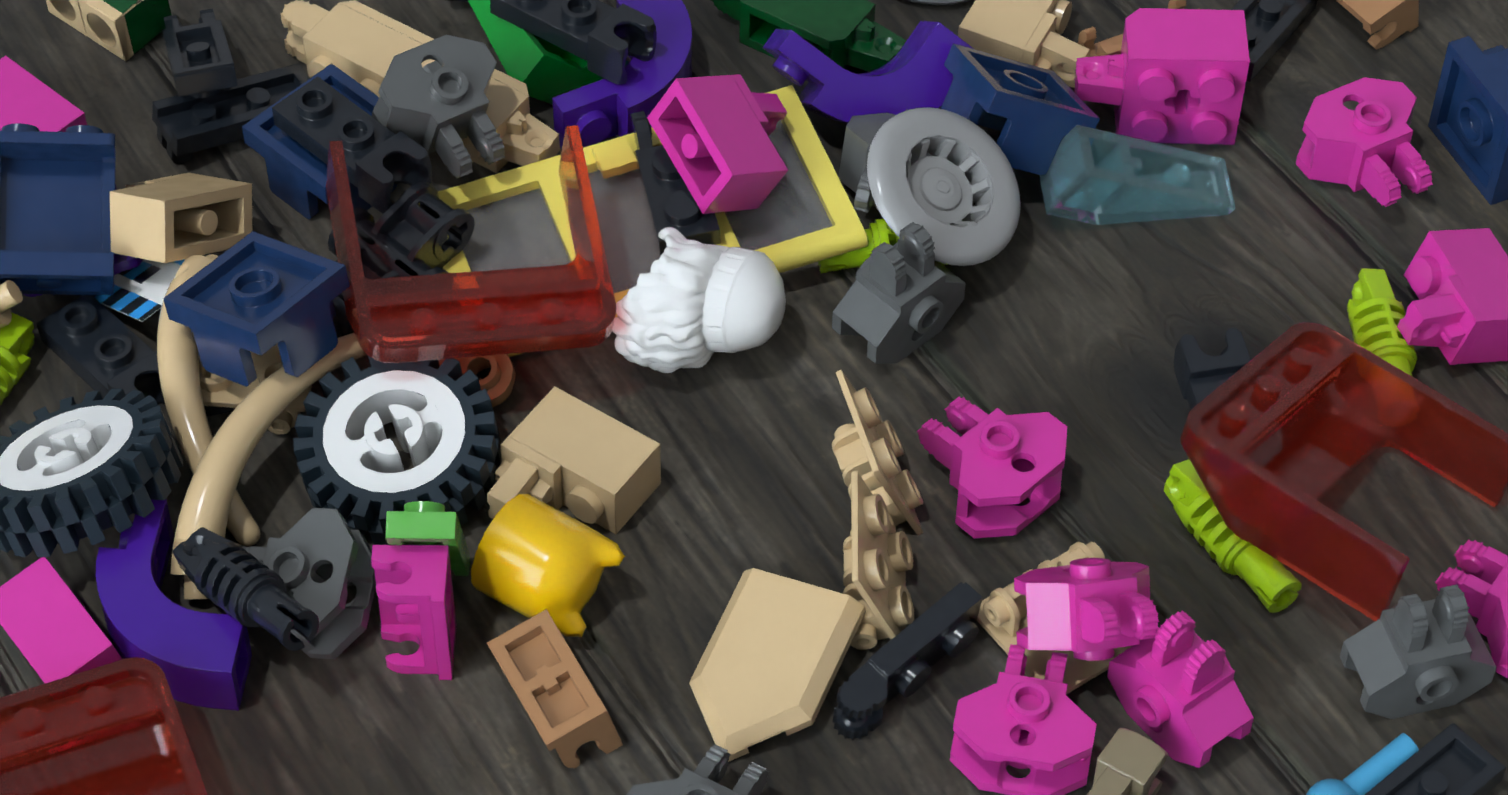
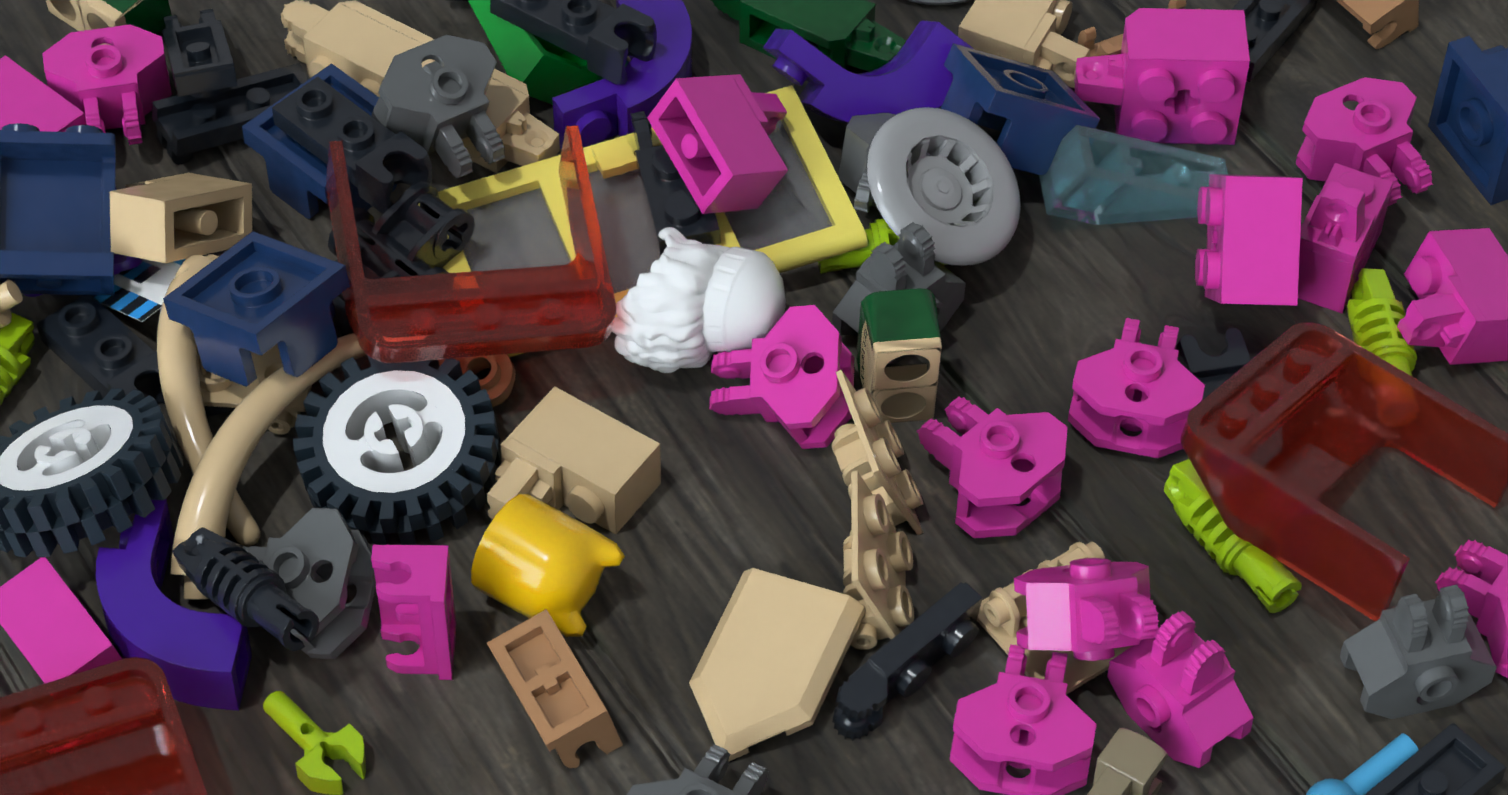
bright green hinge [385,501,470,576] -> none
none -> dark pink hinge [42,24,172,145]
none -> lime bar [263,691,366,795]
none -> dark pink hinge [709,305,854,449]
none -> piece [856,288,942,423]
none -> dark pink hinge [1068,318,1205,458]
none -> dark pink hinge [1195,174,1303,306]
none -> dark pink hinge [1298,163,1393,314]

